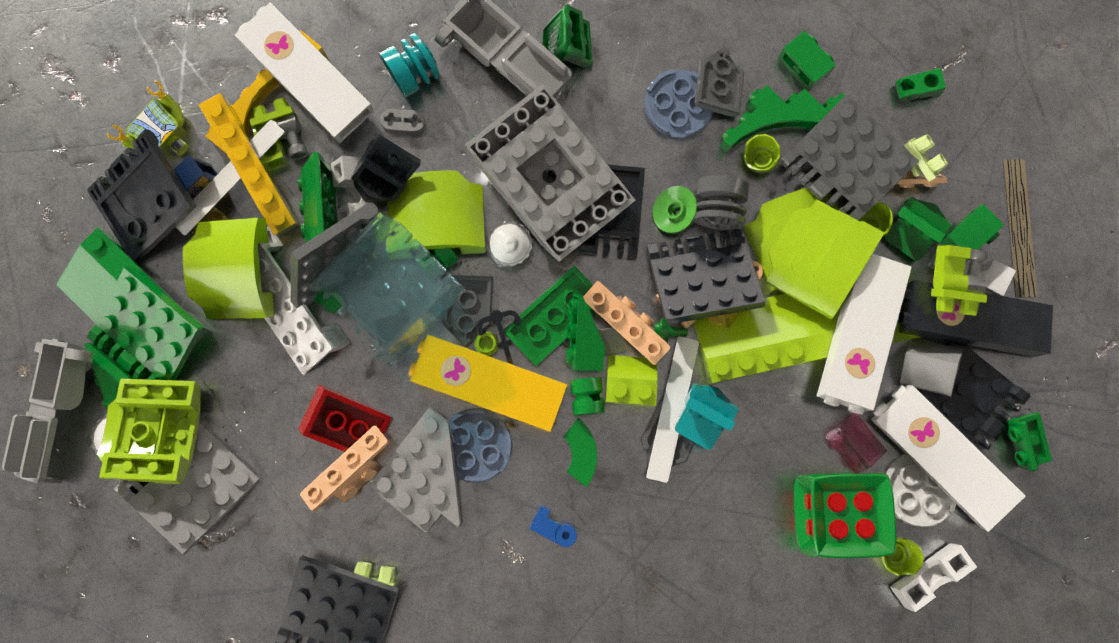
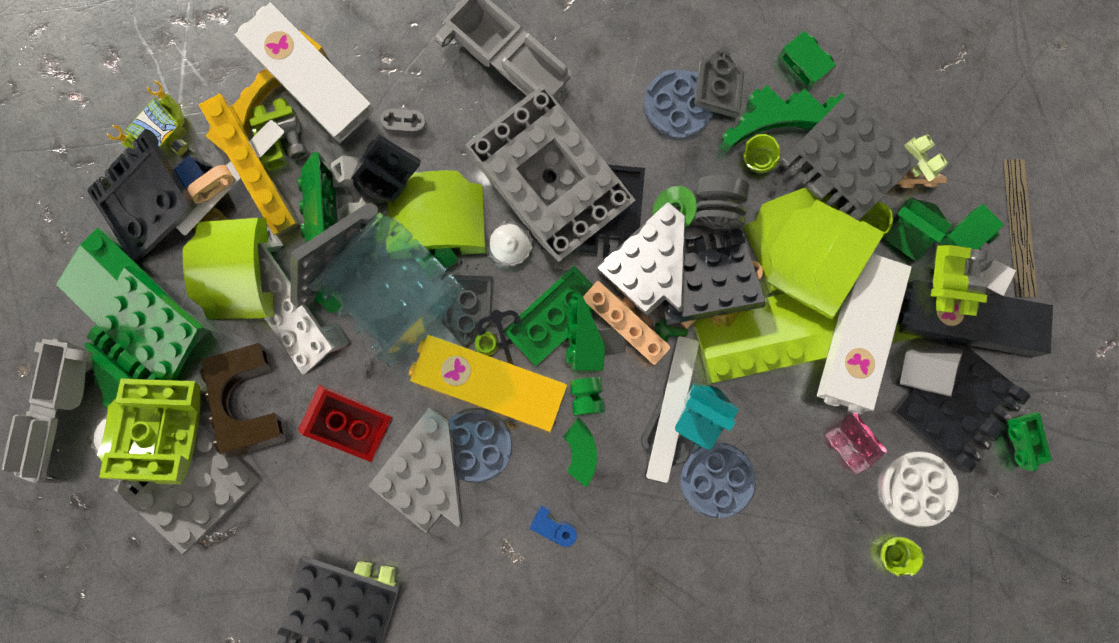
light nougat bracket [300,426,389,512] -> none
teal wheel [379,32,441,97] -> none
green piece [542,4,593,68] -> none
lime slope [605,355,658,407] -> none
green piece [794,473,896,559] -> none
white brick [871,385,1026,532] -> none
white arch [890,543,977,612] -> none
green leg [895,68,946,102] -> none
none -> light nougat beam [187,165,234,203]
none -> dark brown arch [200,343,286,458]
none -> wing [597,202,686,316]
none -> sand blue tile [681,443,756,518]

